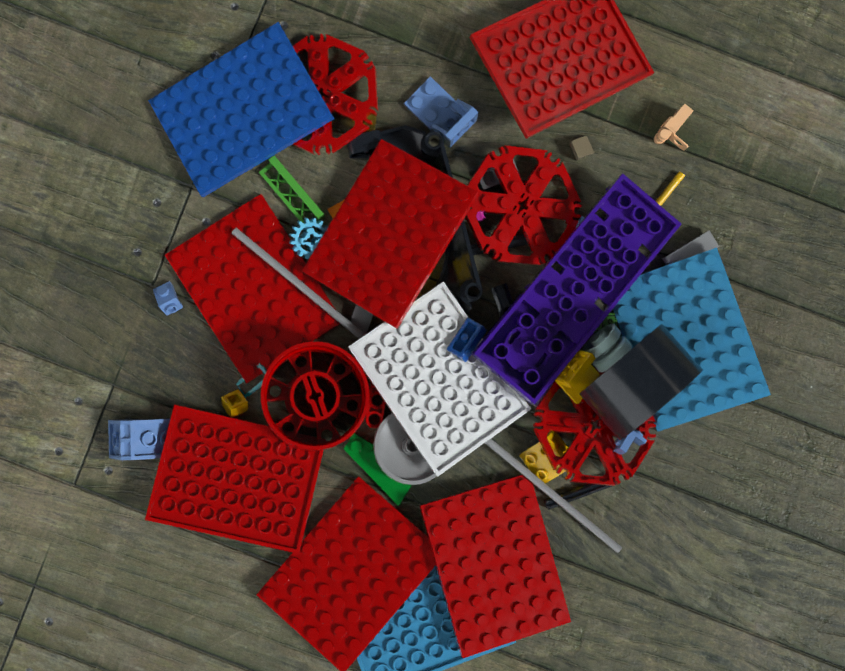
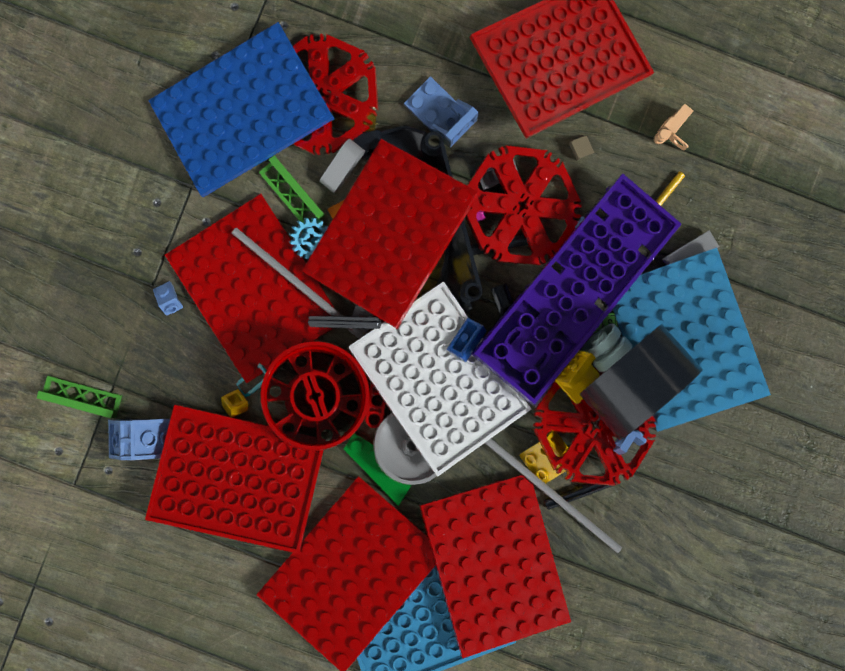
none -> bright green fence [37,376,122,418]
none -> black axle [308,316,382,329]
none -> light grey beam [320,139,365,194]

